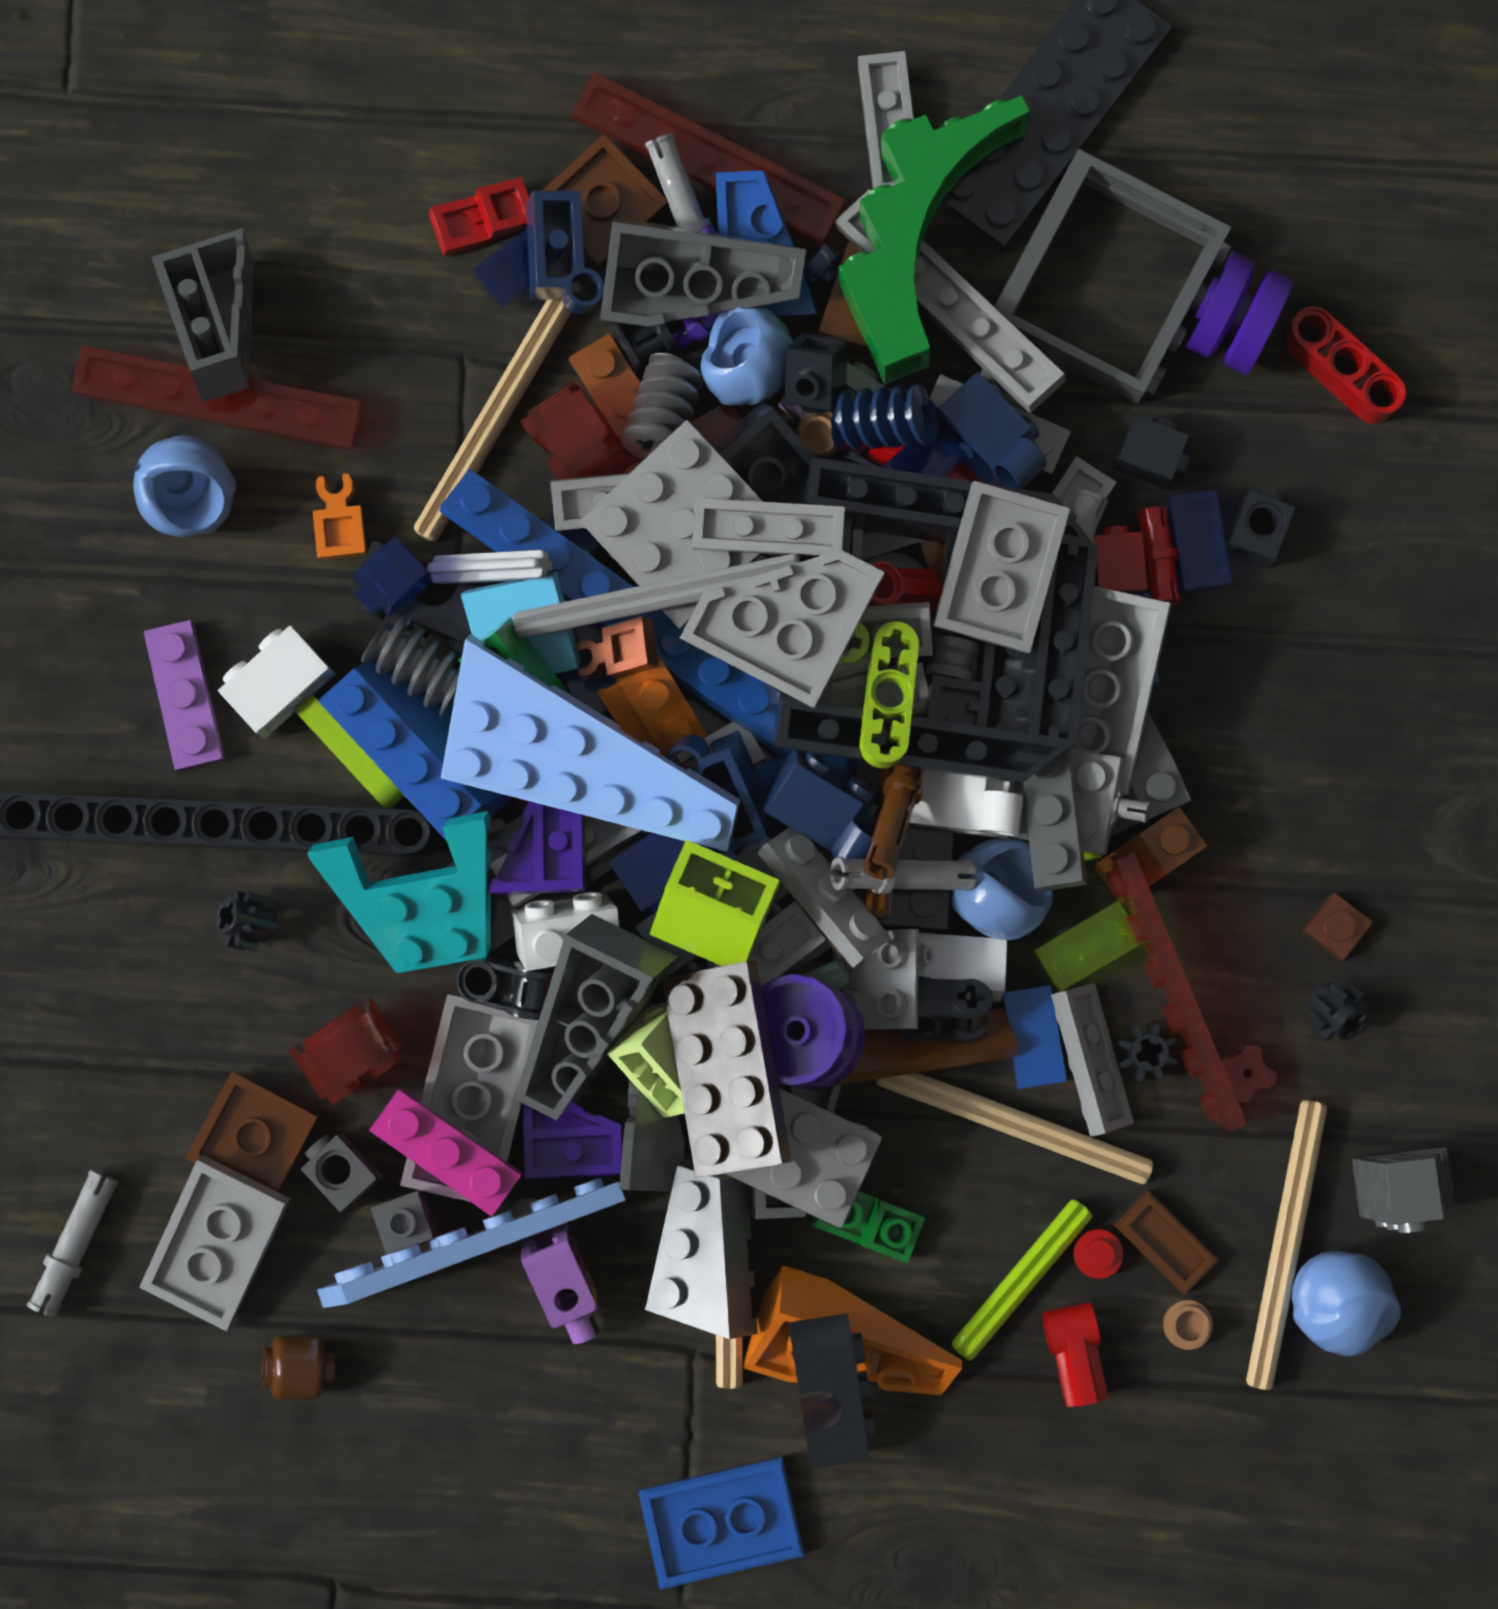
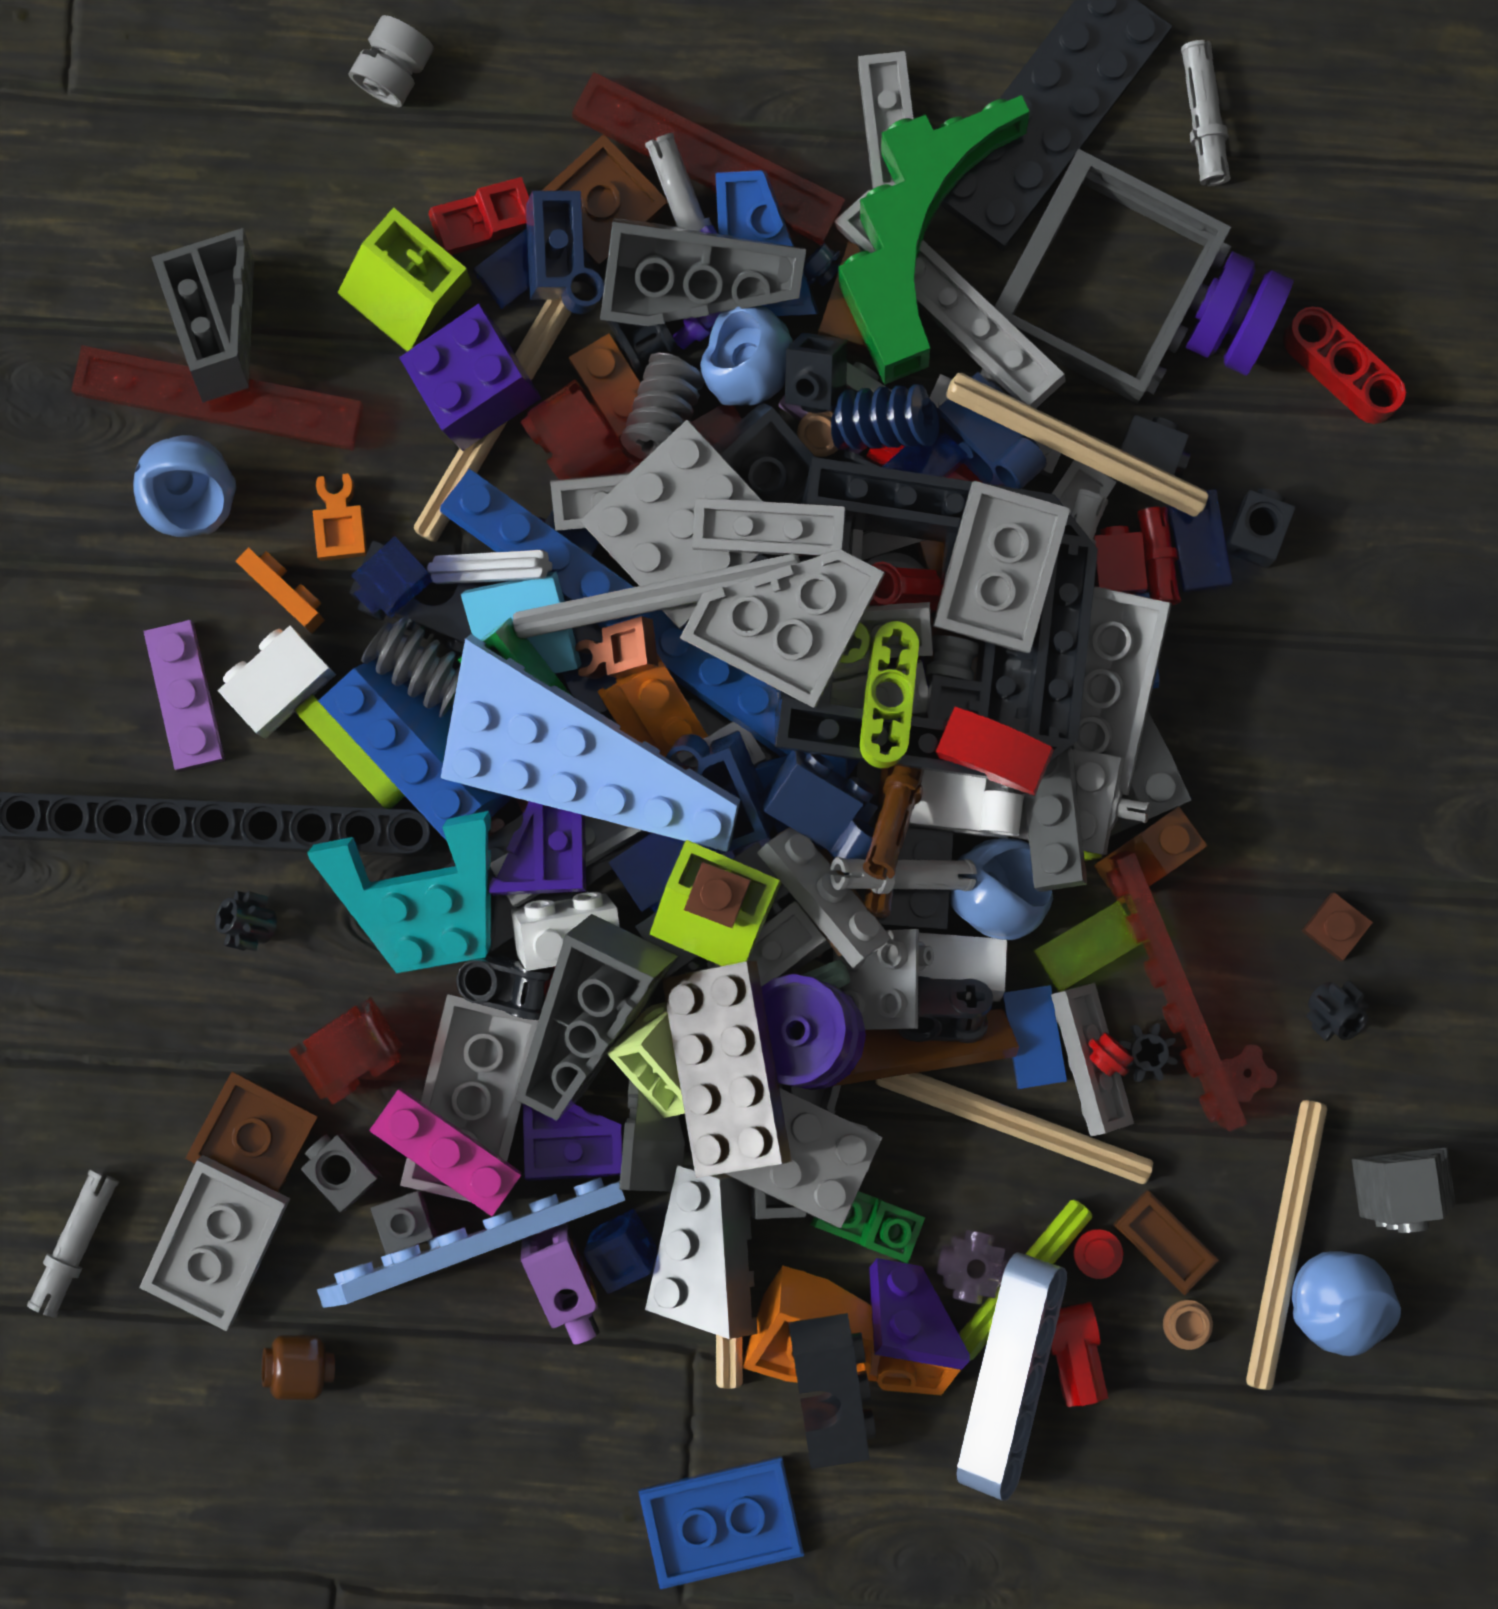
none -> orange plate [236,547,325,634]
none -> lime slope [338,207,472,352]
none -> light grey wheel [348,15,434,107]
none -> dark purple brick [399,304,542,451]
none -> clear blue brick [583,1209,658,1294]
none -> copper plate [684,862,751,929]
none -> dark purple wing [869,1258,970,1370]
none -> red slope [936,707,1054,796]
none -> clear purple brick [937,1229,1010,1304]
none -> tan axle [946,373,1208,516]
none -> beam [957,1252,1067,1501]
none -> red plate [1088,1032,1134,1077]
none -> light grey pin [1181,40,1231,186]

